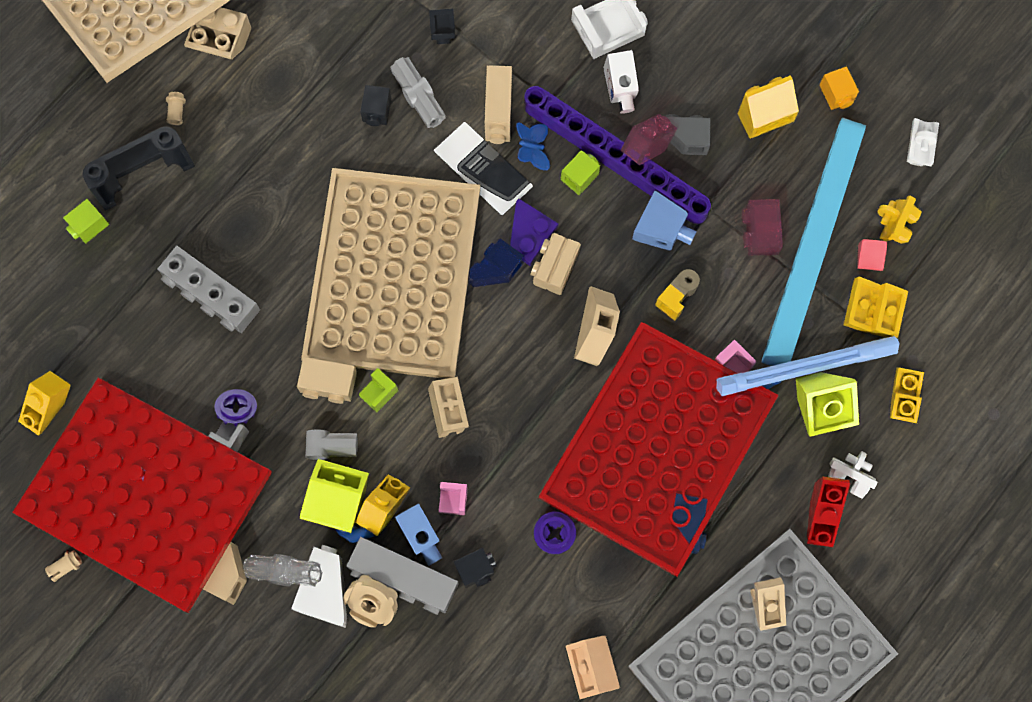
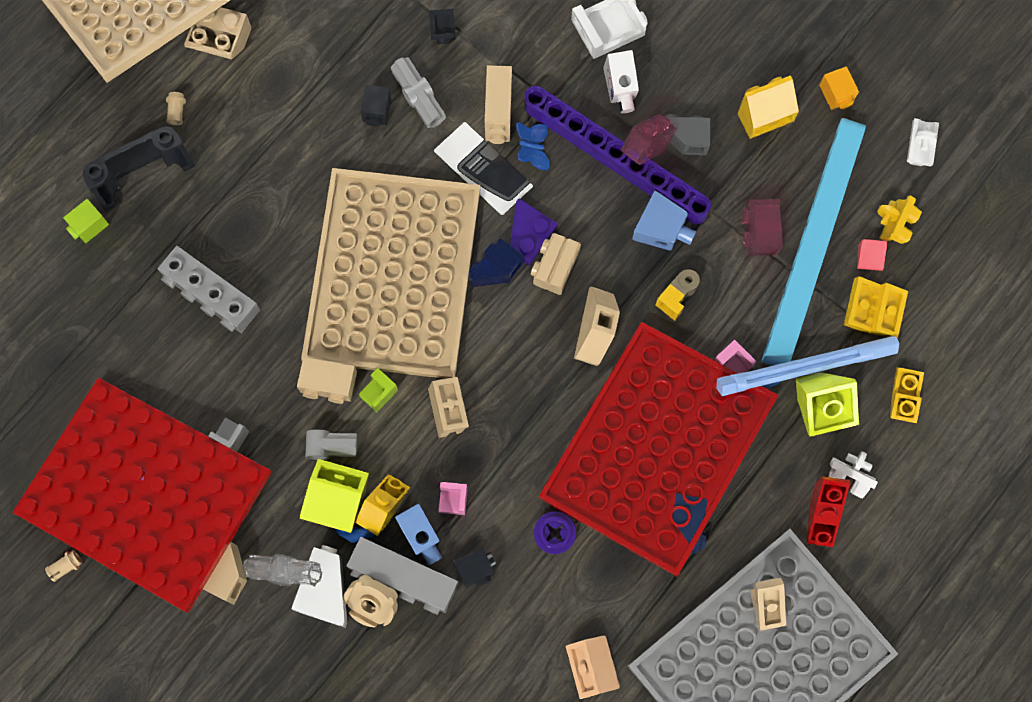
yellow slope [18,371,70,436] -> none
gear [215,389,257,426] -> none
lime brick [561,150,600,195] -> none

